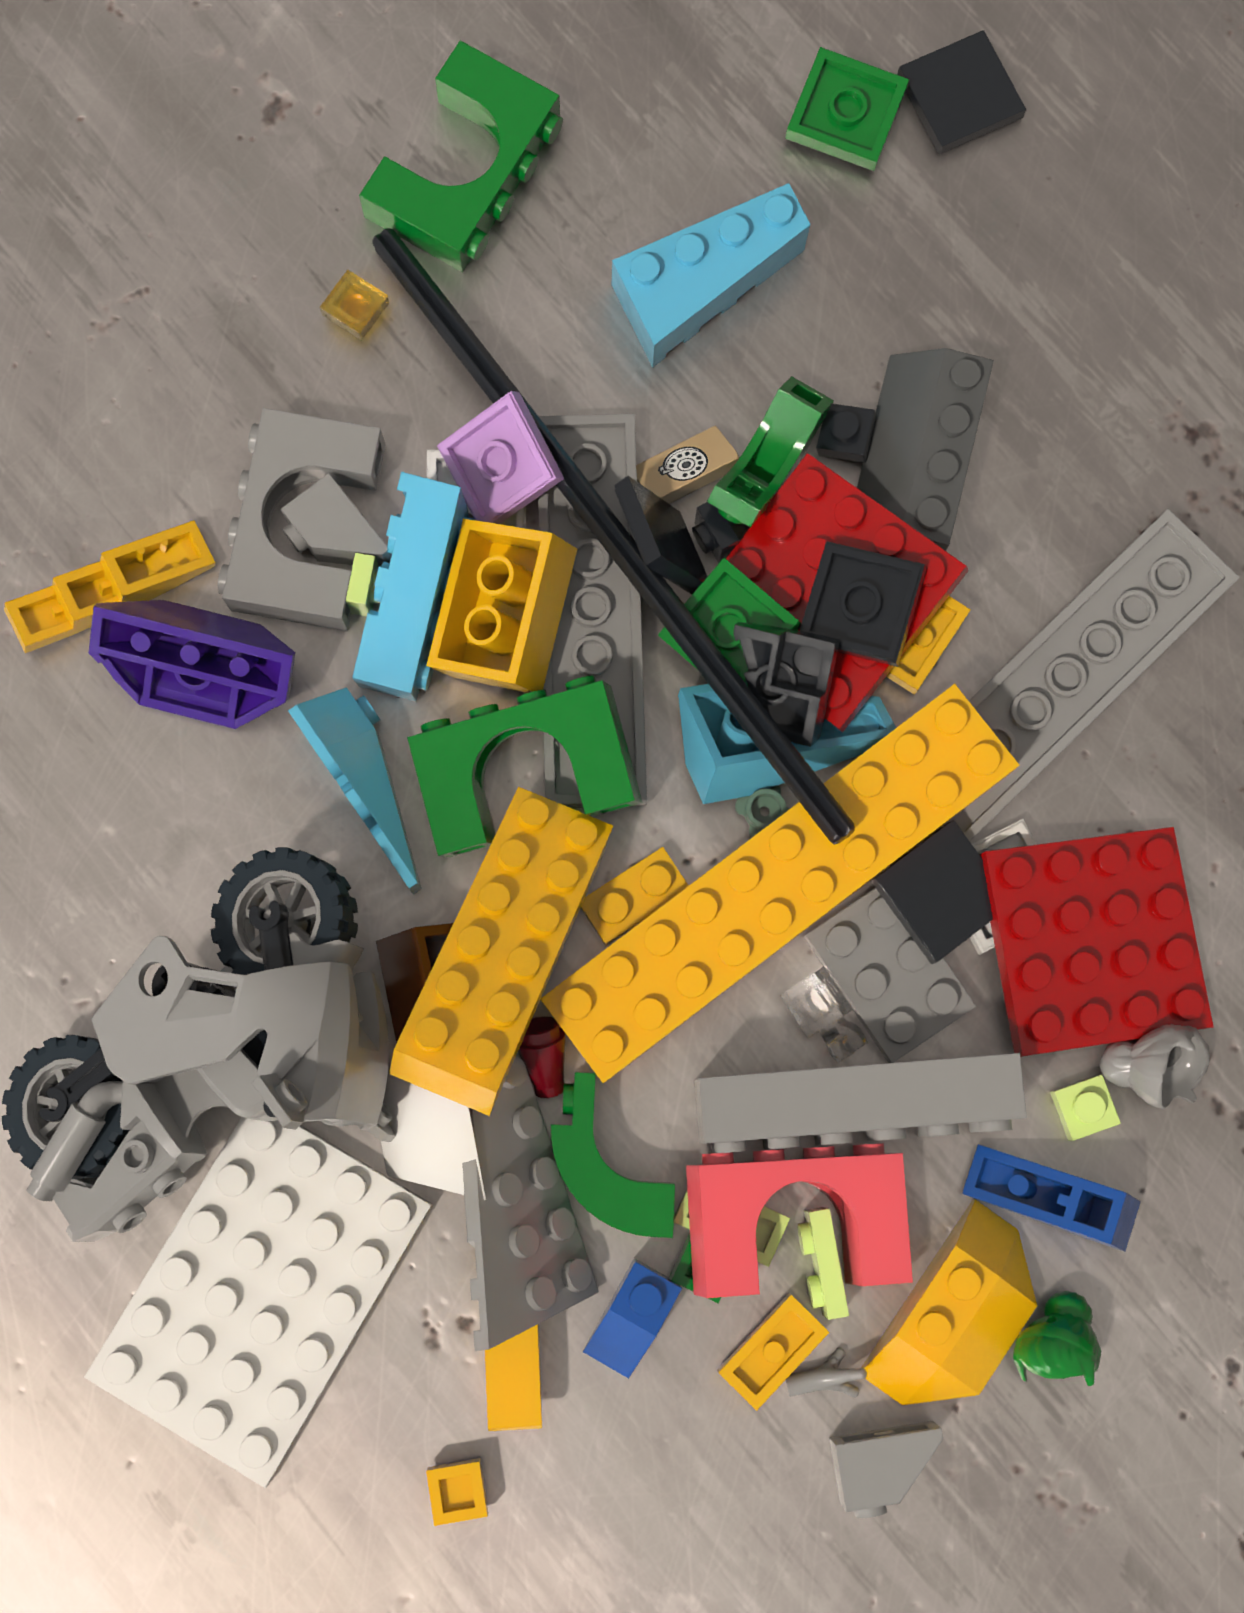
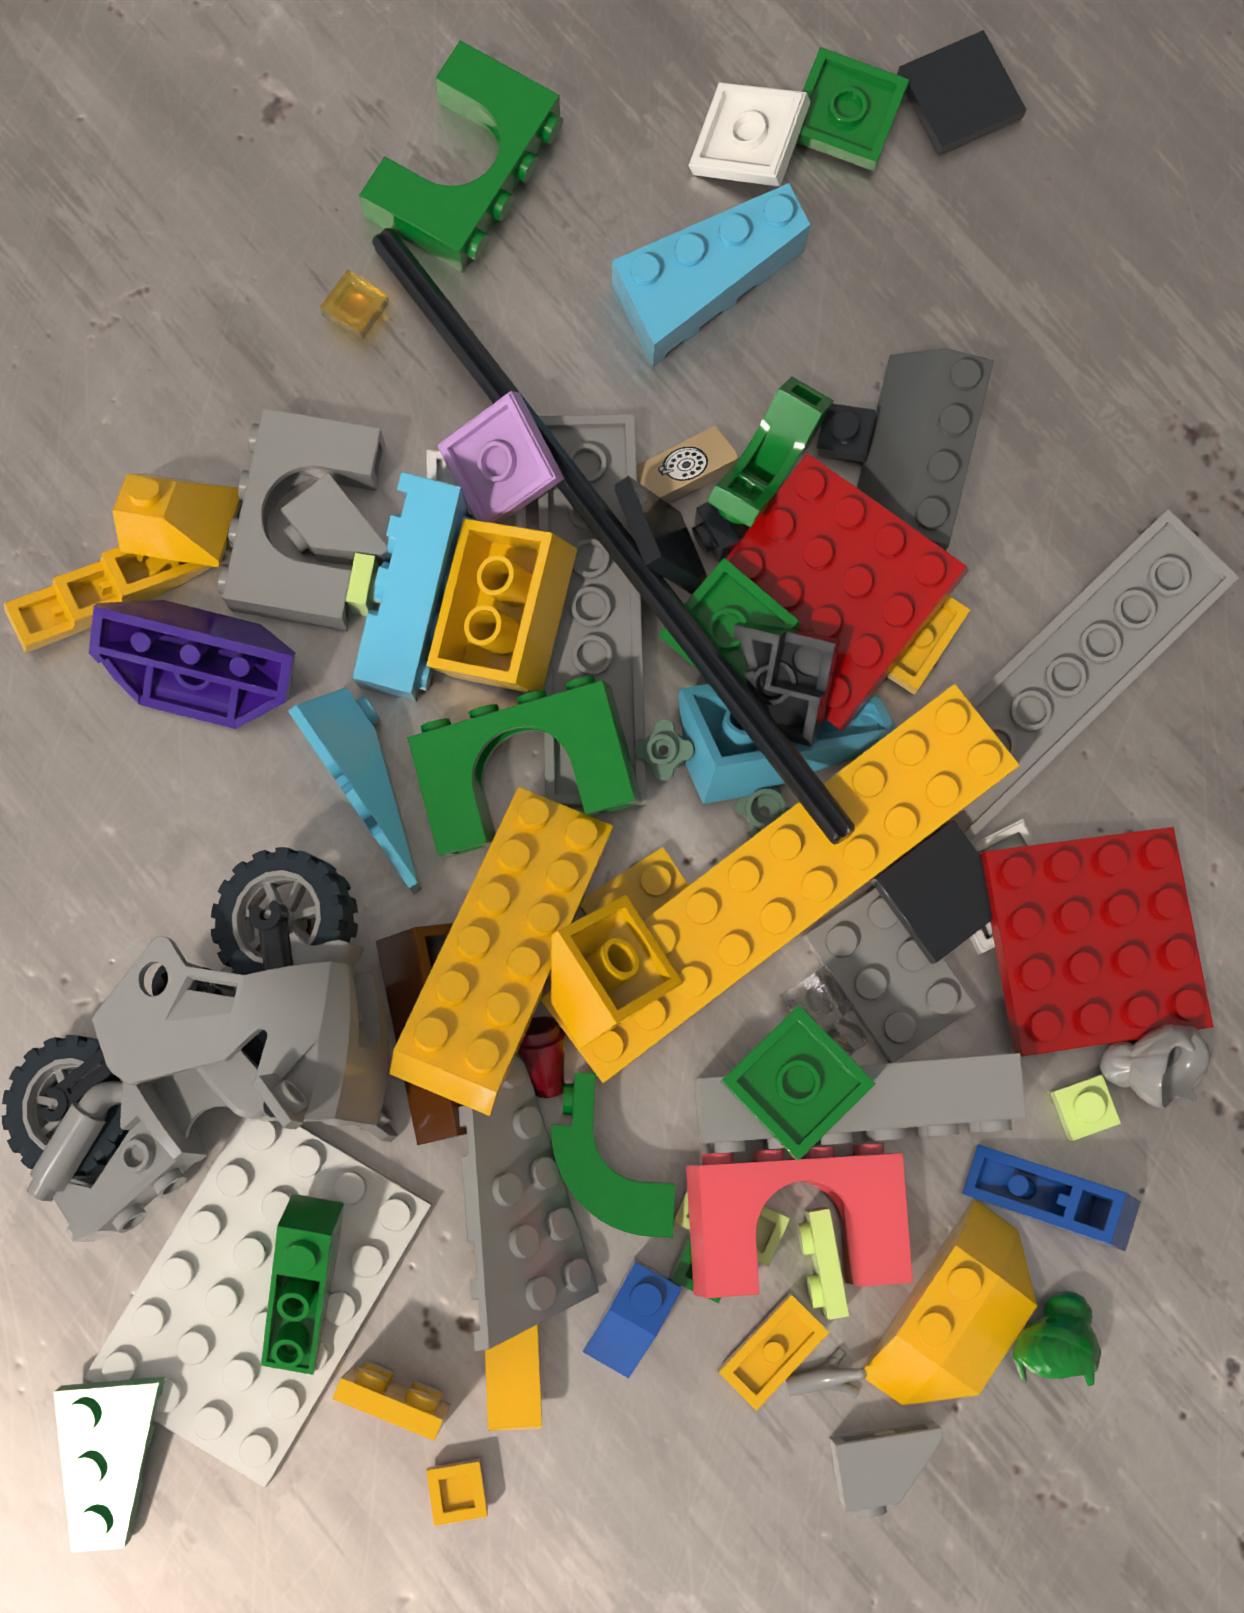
white sticker [381,1074,486,1200] -> none
black tile [800,541,927,667] -> none
none -> wing [54,1377,165,1552]
none -> yellow slope [112,473,242,567]
none -> green slope [261,1194,344,1375]
none -> yellow plate [332,1362,451,1441]
none -> yellow slope [551,894,683,1049]
none -> sand green plate [634,719,694,781]
none -> white tile [688,82,810,187]
none -> green plate [720,1005,876,1161]

